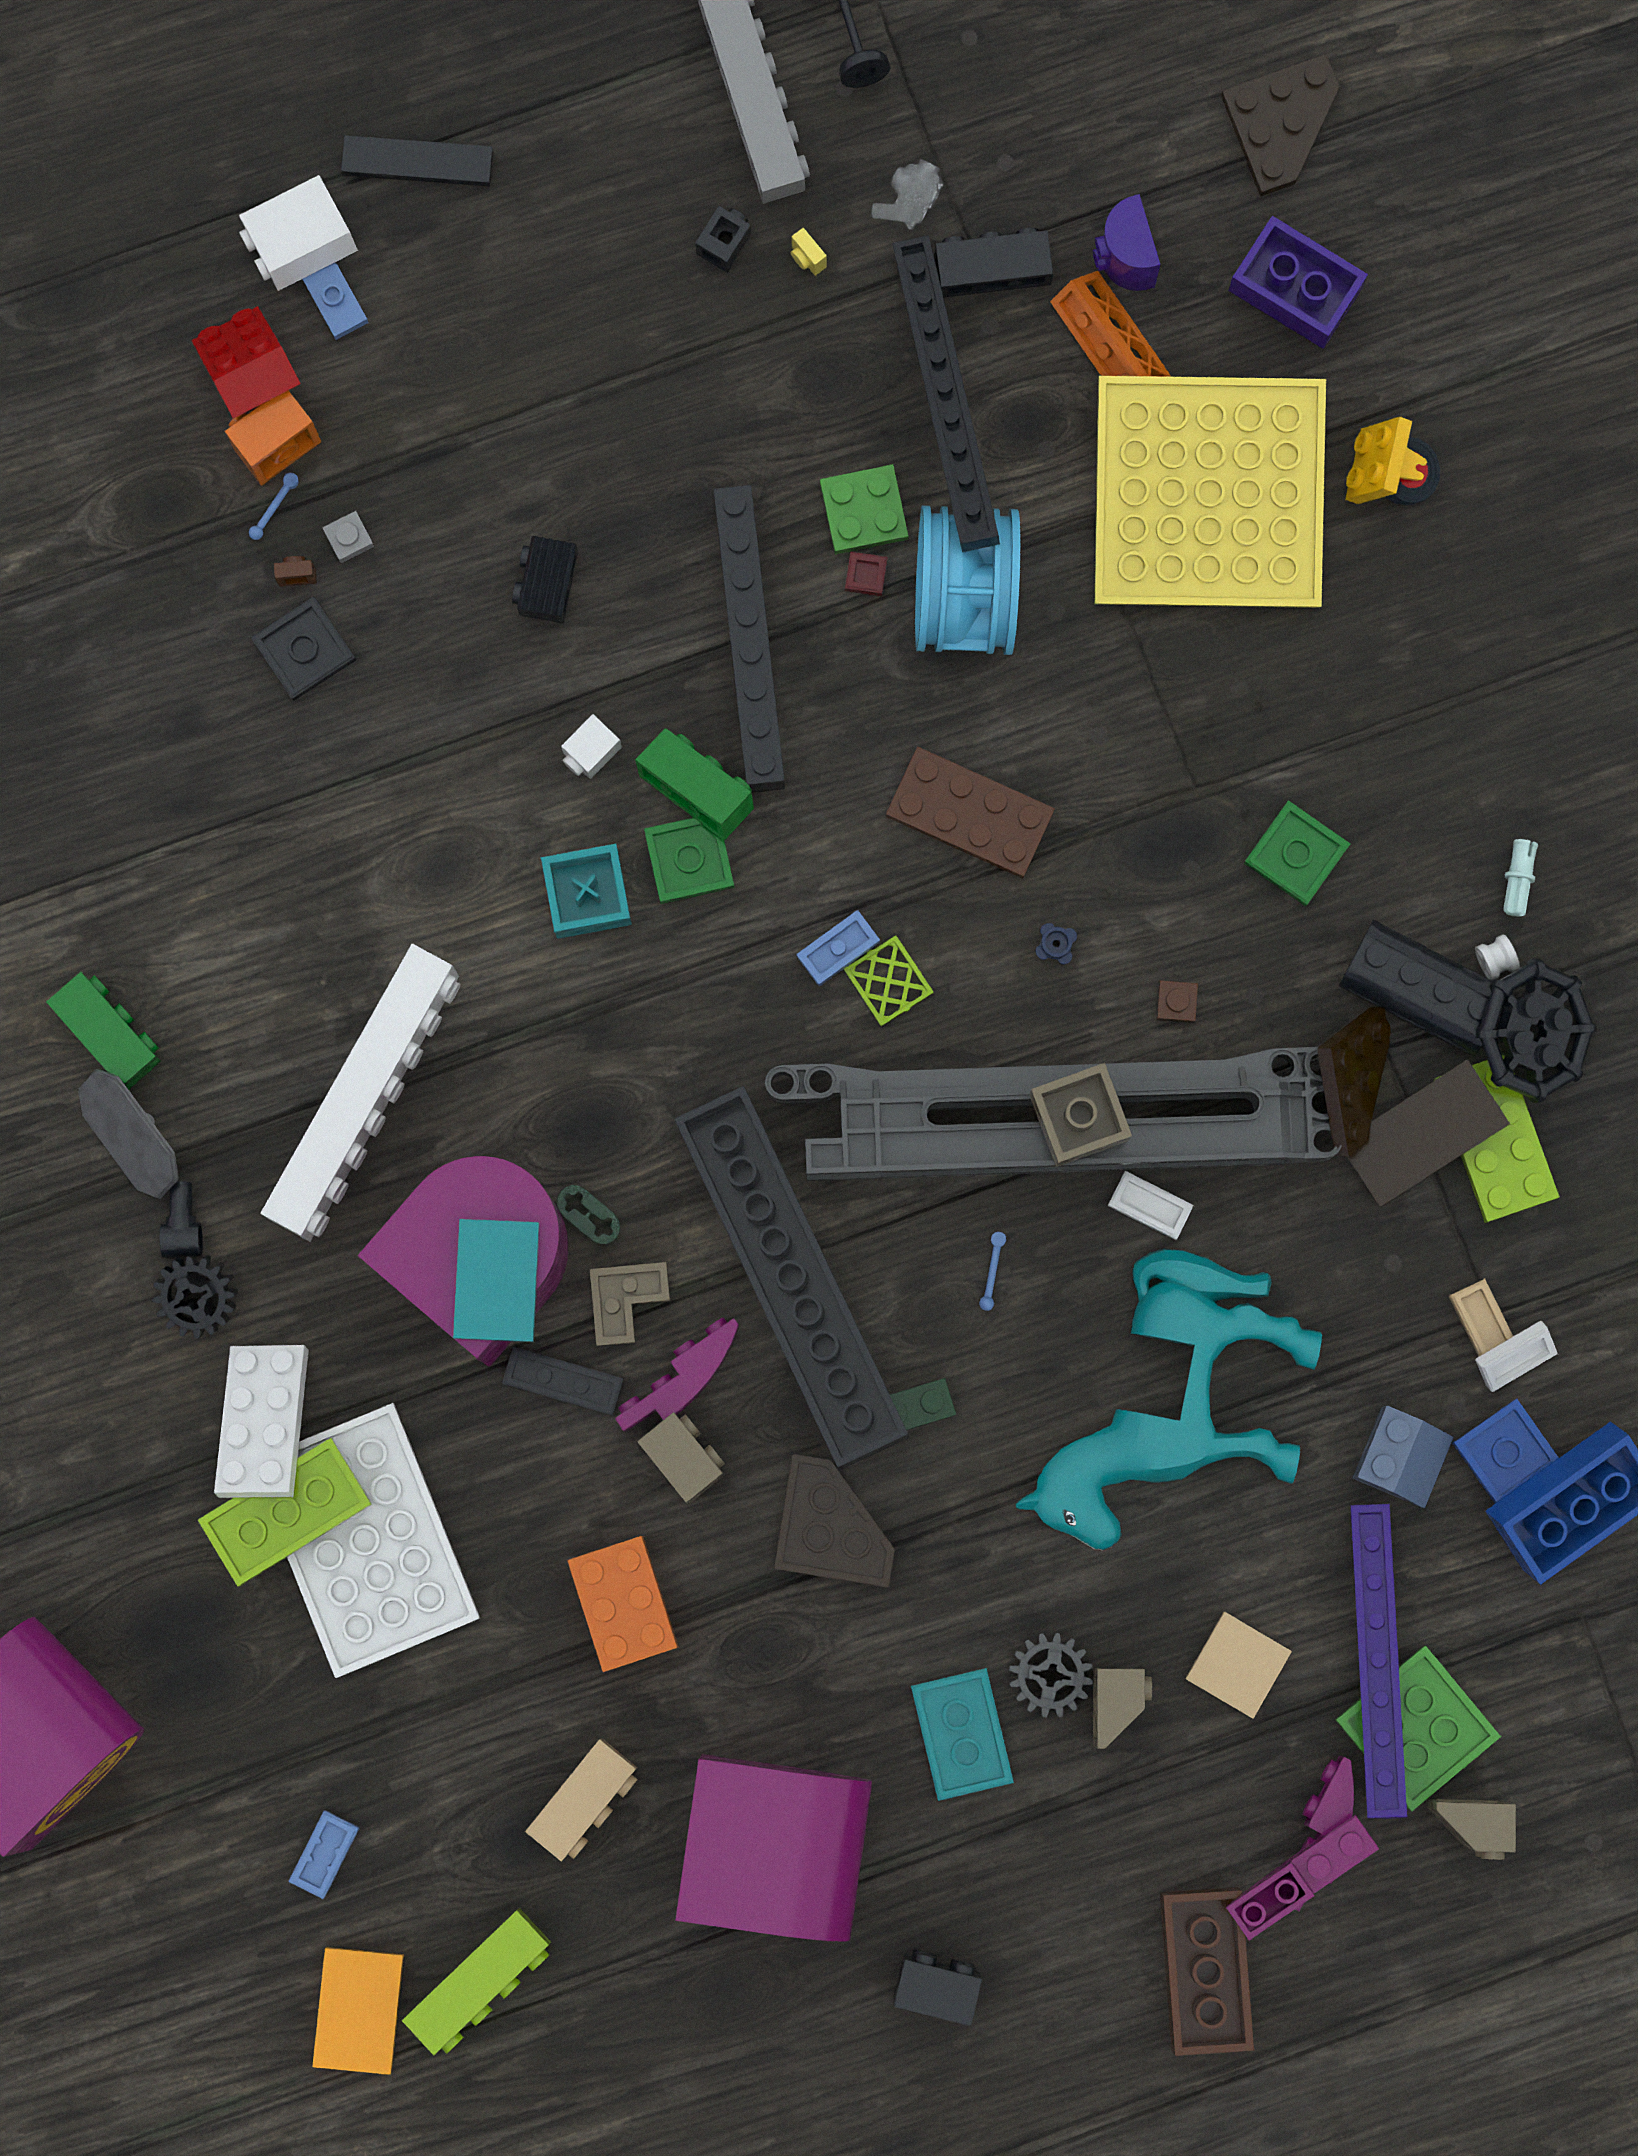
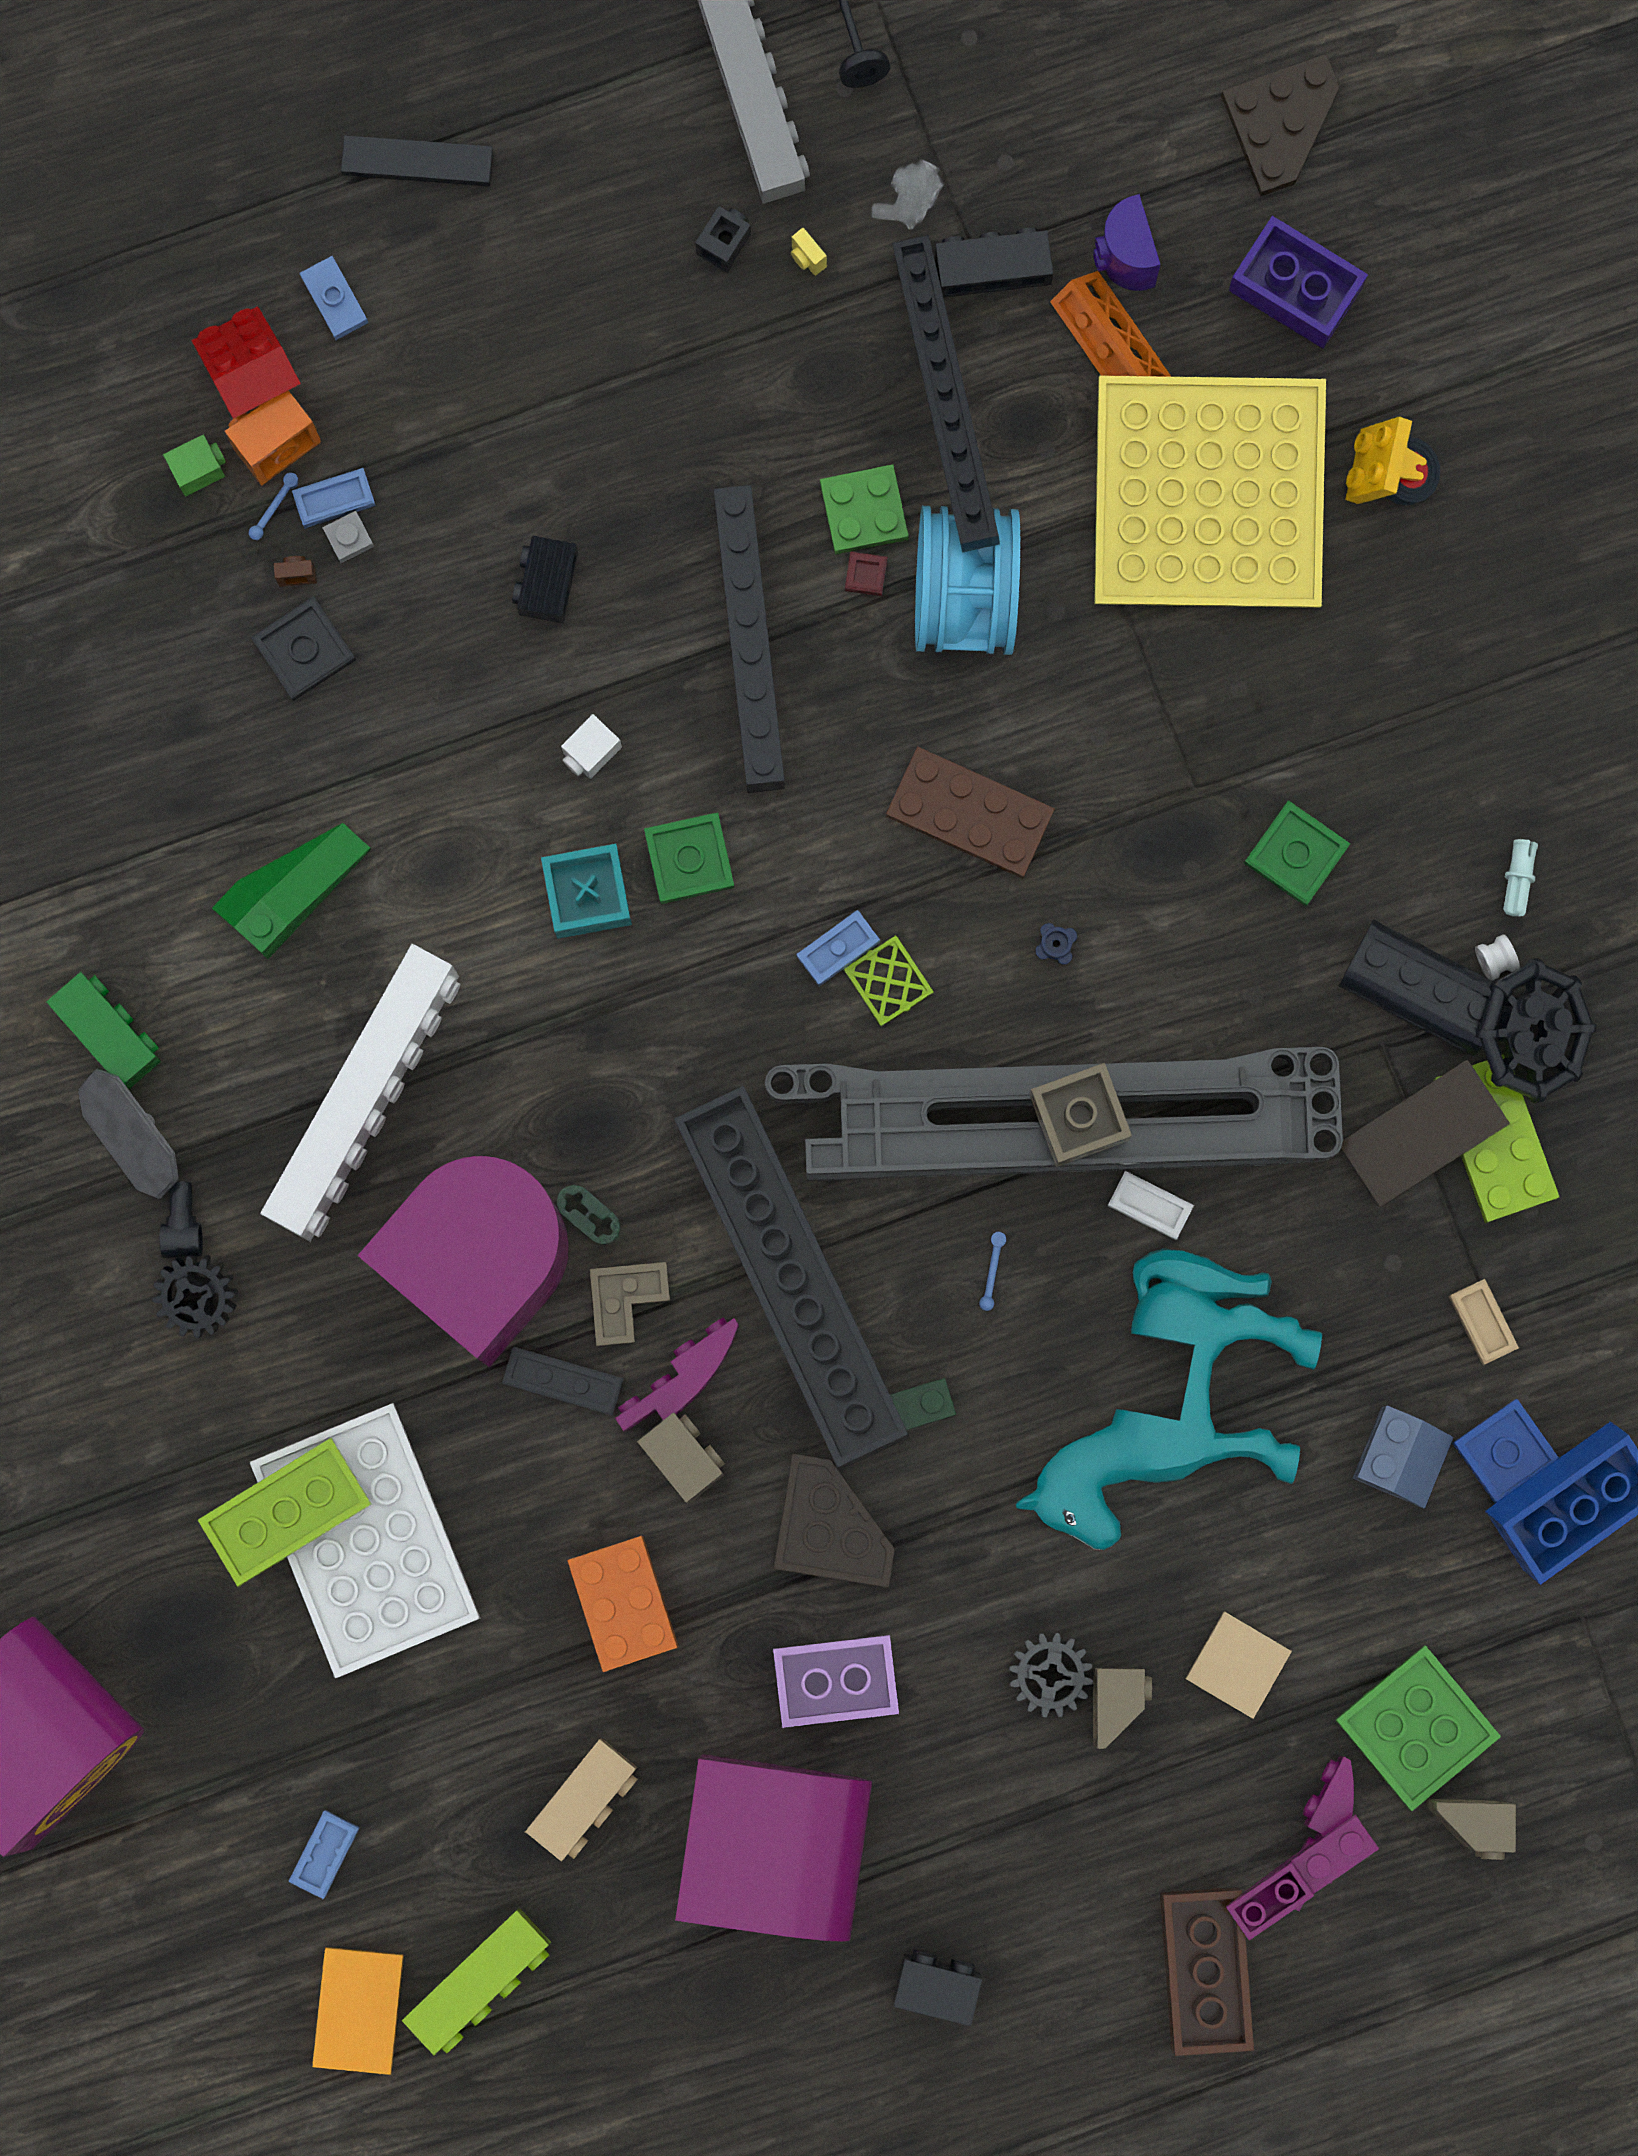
white plate [214,1345,309,1498] -> none
white brick [239,175,358,291] -> none
teal tile [453,1219,540,1342] -> none
green brick [635,728,754,841] -> none
teal tile [911,1668,1014,1801] -> none
reddish brown plate [1156,980,1198,1023] -> none
dark brown plate [1317,1007,1391,1157] -> none
dark purple plate [1351,1504,1407,1819] -> none
white tile [1475,1321,1558,1392] -> none
none -> bright green brick [163,434,226,497]
none -> green wedge [212,823,371,959]
none -> medium blue tile [292,468,376,529]
none -> lavender brick [773,1635,899,1728]

